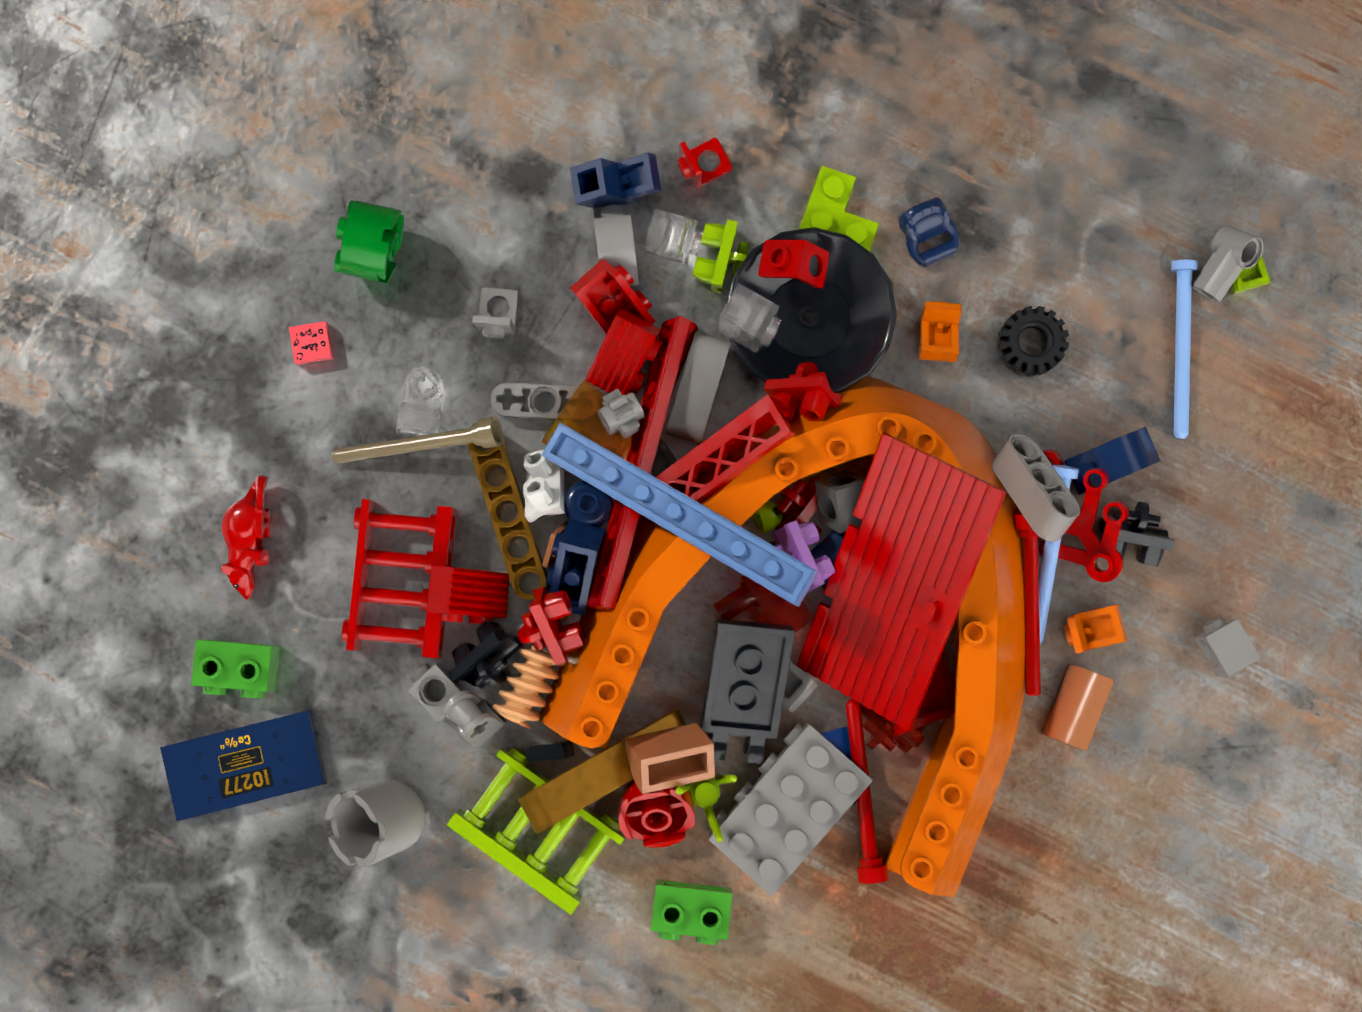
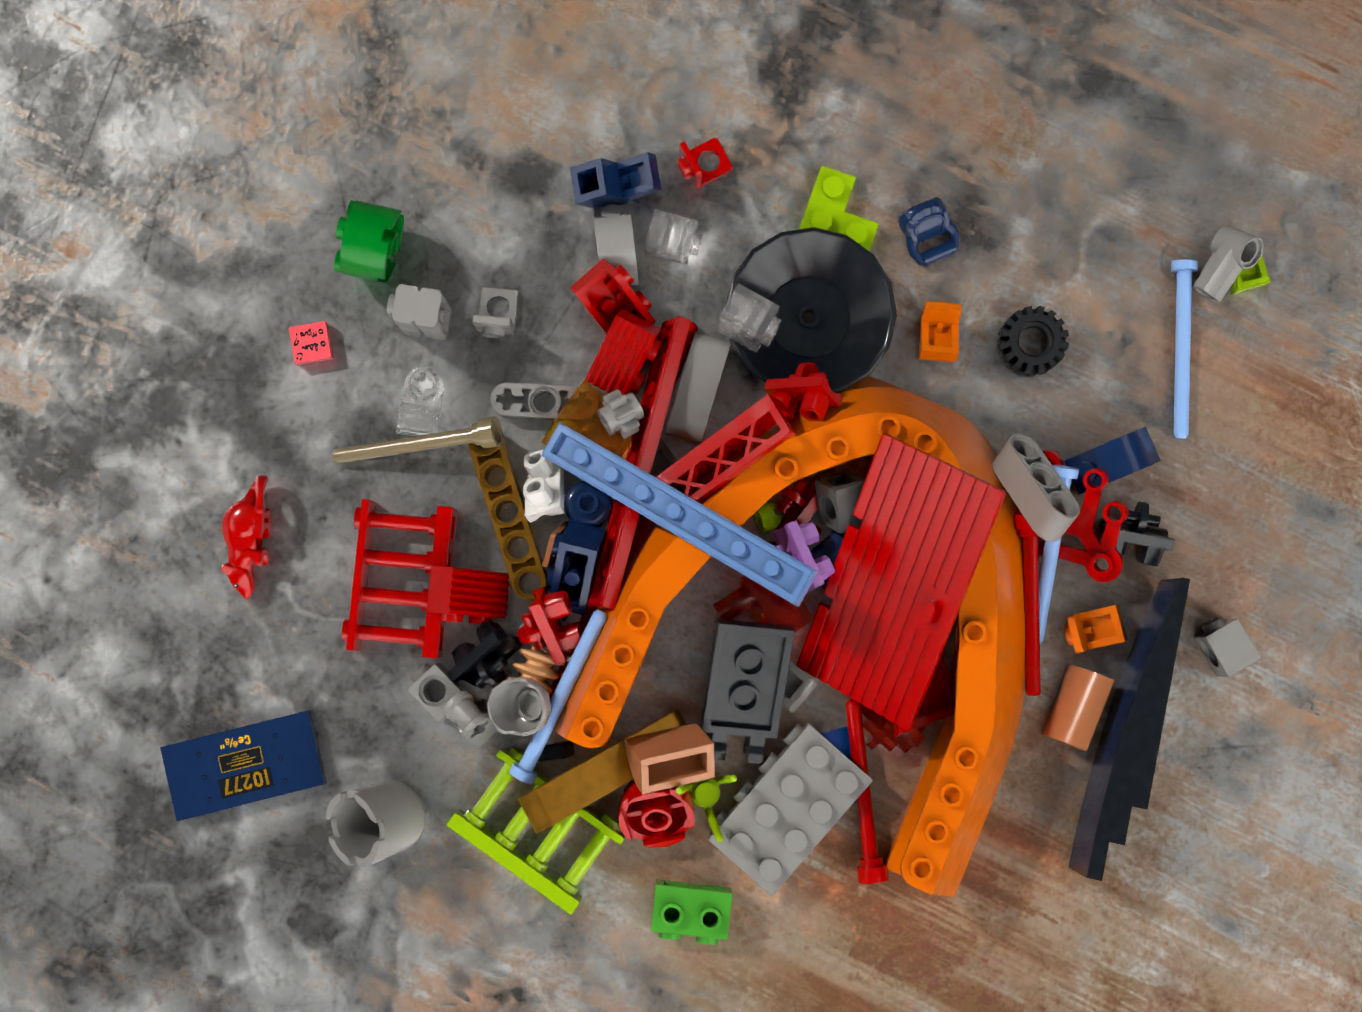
bright green brick [191,639,281,698] -> none
lime hips [692,219,750,294] -> none
red bracket [758,240,829,288] -> none
none -> light grey brick [387,284,452,341]
none -> light grey hair [487,677,551,736]
none -> light blue bar [509,609,607,784]
none -> black slope [1069,577,1190,881]

